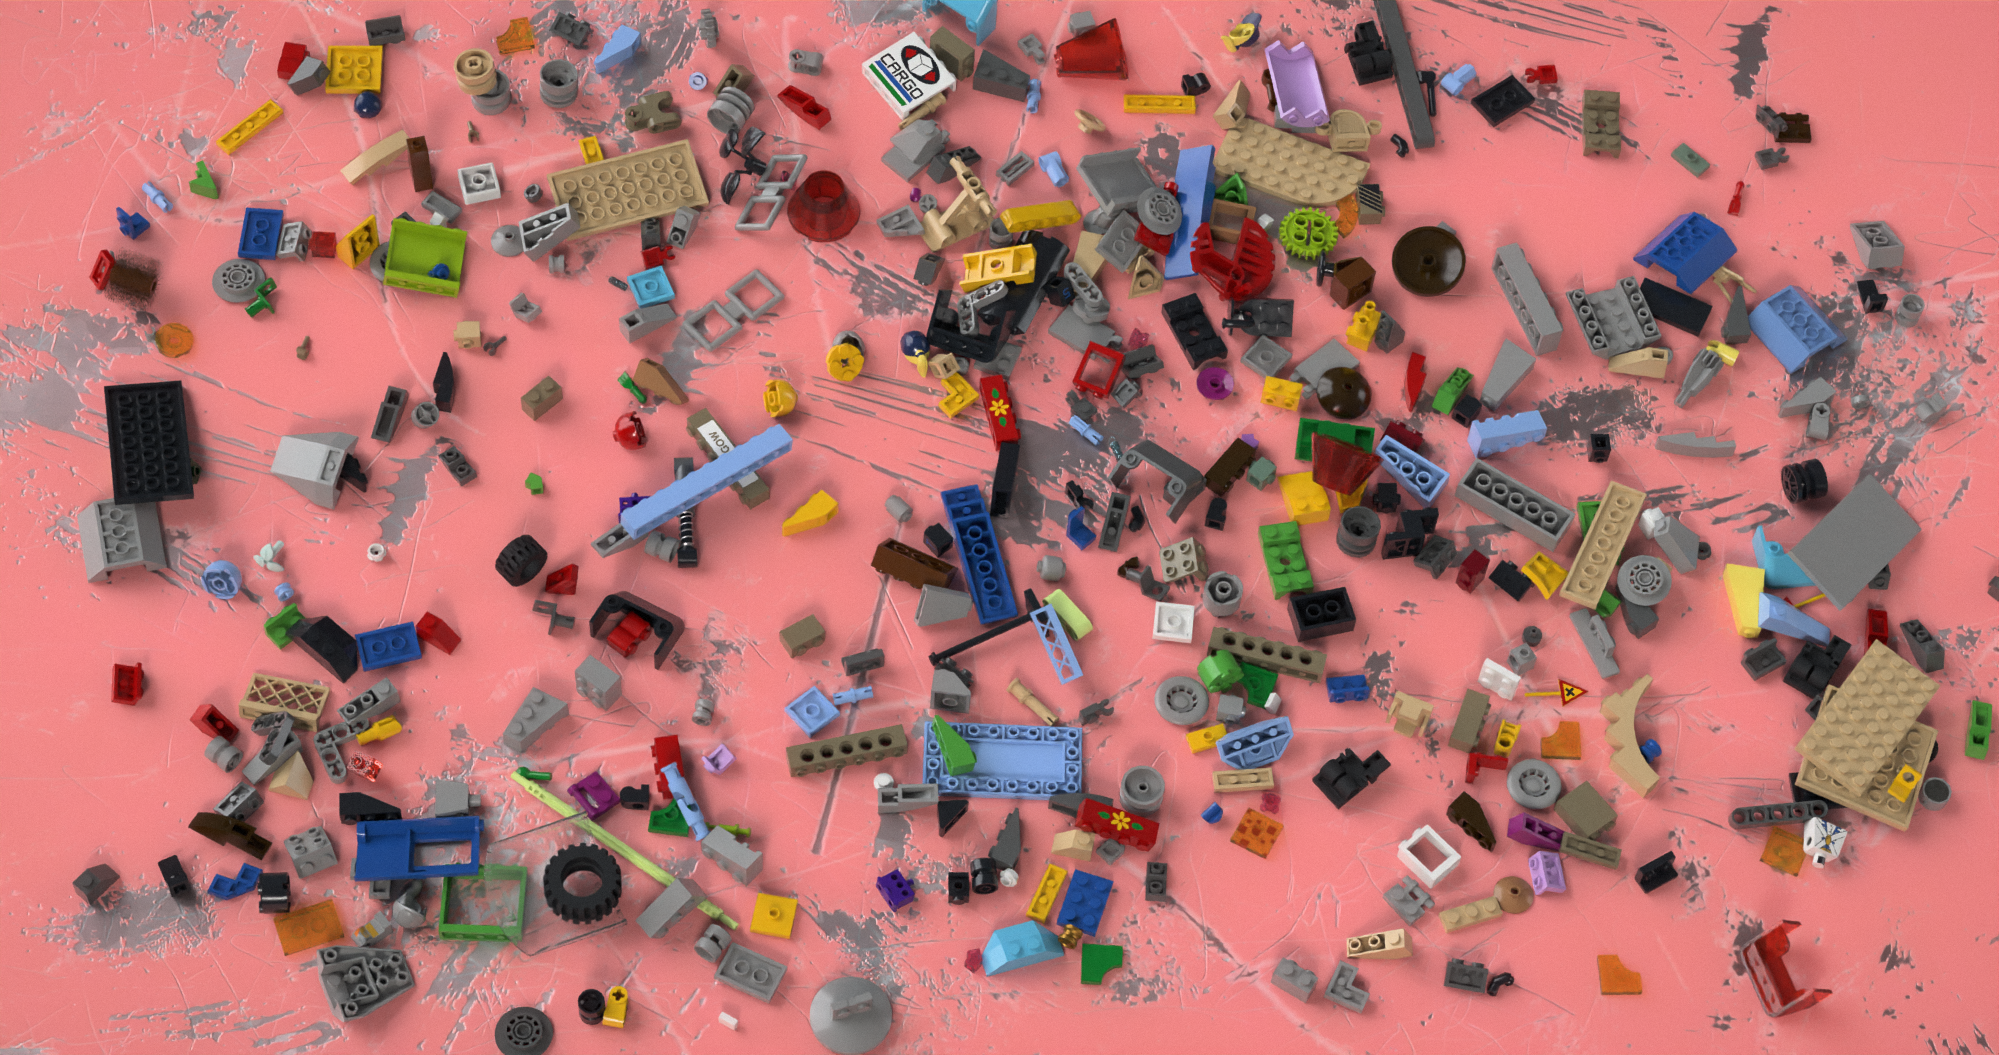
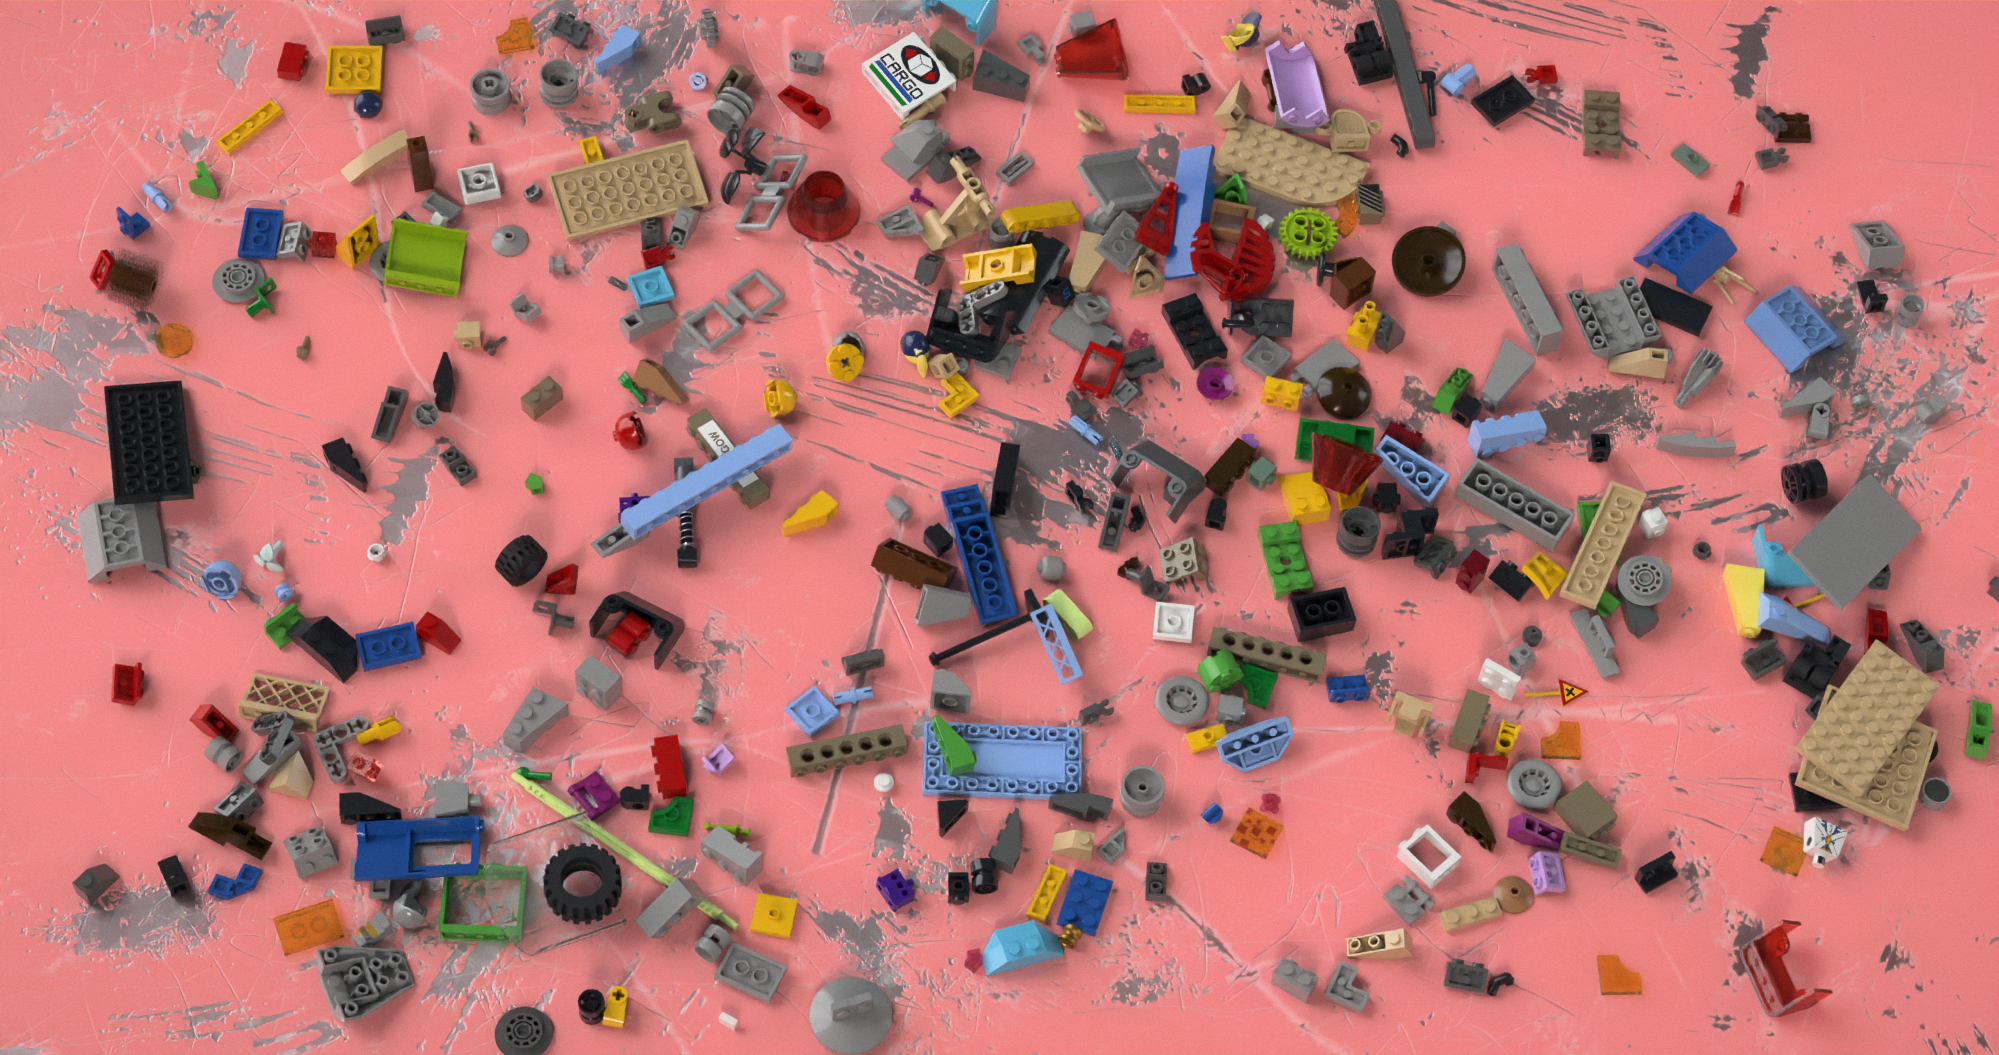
black brick [257,872,291,914] -> none
light grey wedge [270,432,359,510] -> none
dark grey slope [287,56,330,95] -> none
light grey slope [337,677,400,725] -> none
blue plate [428,263,449,280] -> none
tan wheel [454,48,497,95] -> none
light grey wedge [519,203,581,262] -> none
light grey wheel [644,530,680,563] -> none
light blue piece [660,762,711,842] -> none
dark tan brick [780,614,825,658] -> none
light grey slope [878,784,938,813] -> none
light grey wheel [919,194,937,213] -> none
dark grey hinge [934,657,974,688] -> none
red brick [979,374,1021,451] -> none
white plate [1000,868,1019,887] -> none
tan pin [1006,678,1059,726] -> none
light blue pin [1026,79,1041,114] -> none
light blue piece [1038,151,1069,188] -> none
light grey beam [1064,262,1103,307] -> none
blue bracket [1066,506,1096,550] -> none
red brick [1075,798,1160,852] -> none
green tile [1081,944,1123,985] -> none
light grey wheel [1137,187,1182,235] -> none
light grey brick [1202,571,1243,617] -> none
tan plate [1212,768,1274,793] -> none
white piece [1264,693,1282,714] -> none
black plate [1312,748,1391,810] -> none
red slope [1404,352,1427,412] -> none
tan arch [1599,674,1660,798] -> none
blue wheel [1639,739,1662,764] -> none
light grey slope [1654,516,1700,574] -> none
light yellow piece [1706,340,1739,366] -> none
dark grey slope [1721,286,1751,344] -> none
dark grey beam [1728,800,1828,829] -> none
yellow bracket [1887,764,1922,803] -> none

